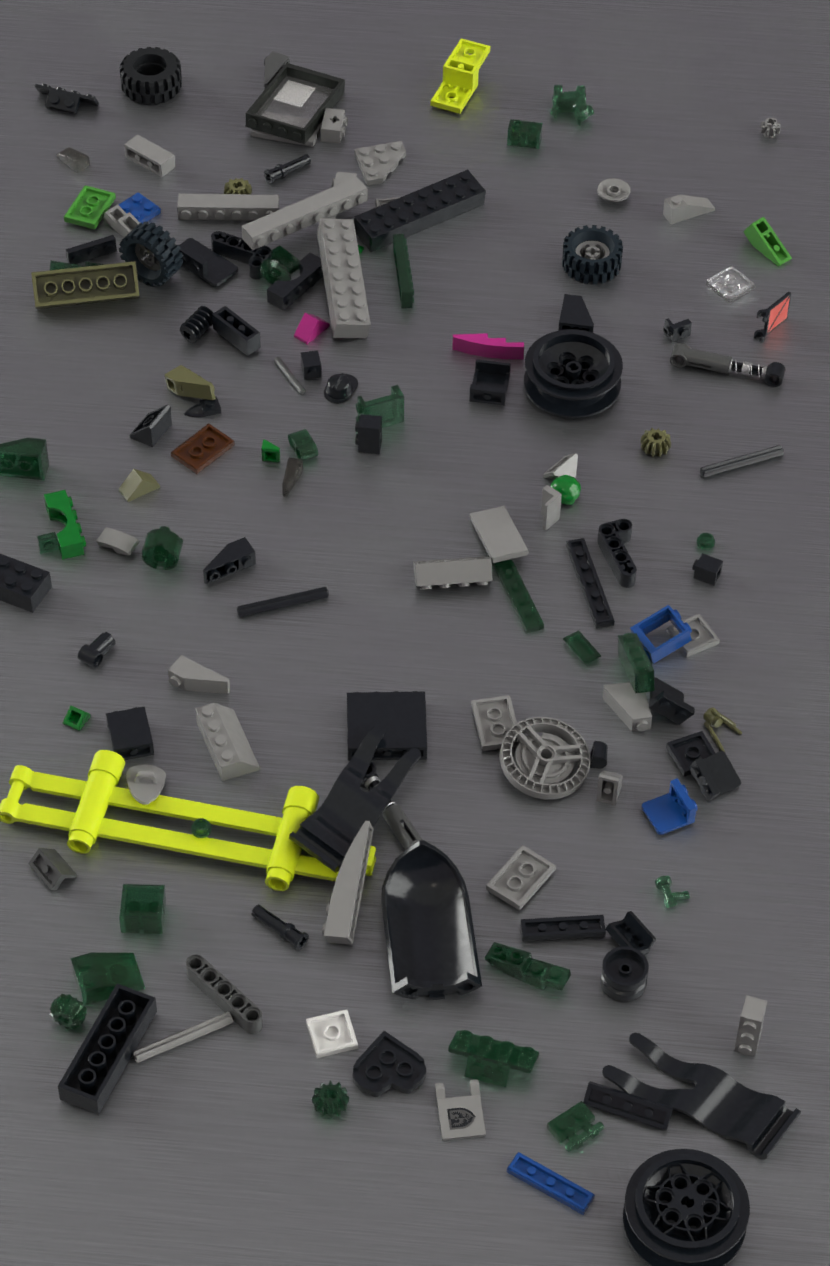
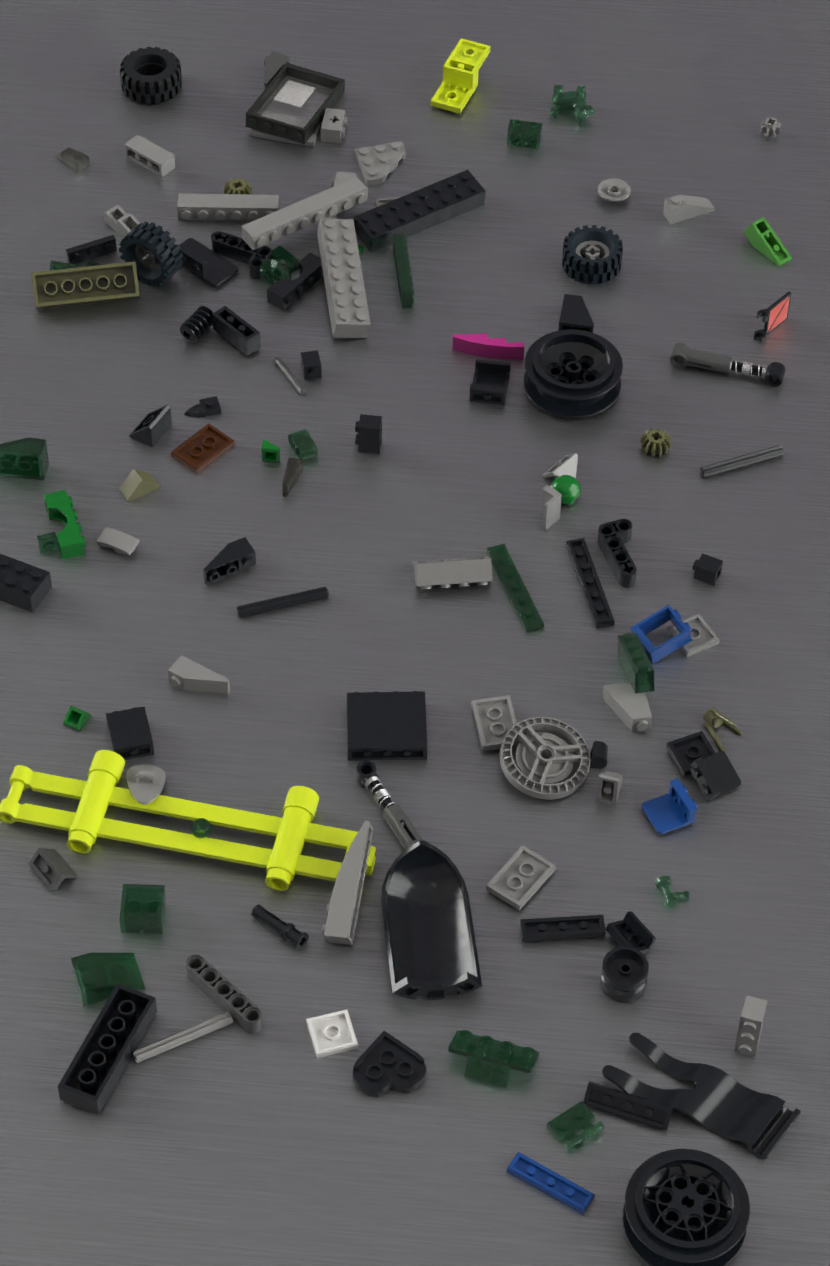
black bracket [35,84,99,114] -> none
clear green gear [50,994,87,1029] -> none
bright green plate [64,185,116,230] -> none
black piece [78,632,116,668] -> none
blue plate [119,192,161,224] -> none
clear green brick [142,526,183,570] -> none
olive slope [164,365,216,400] -> none
light grey slope [195,703,260,782] -> none
black pin [264,154,311,184] -> none
black flag [289,724,421,873] -> none
dark pink slope [294,313,330,345] -> none
clear green gear [312,1080,349,1119] -> none
black piece [324,373,358,404] -> none
clear green panel [355,385,404,428] -> none
light grey flag [435,1079,486,1141] -> none
light grey tile [469,506,528,563] -> none
clear green slope [485,942,571,991] -> none
clear green tile [563,630,601,665] -> none
black bracket [649,677,695,725] -> none
black bracket [663,318,692,342] -> none
clear green plate [696,533,715,550] -> none
clear plate [706,266,755,304] -> none

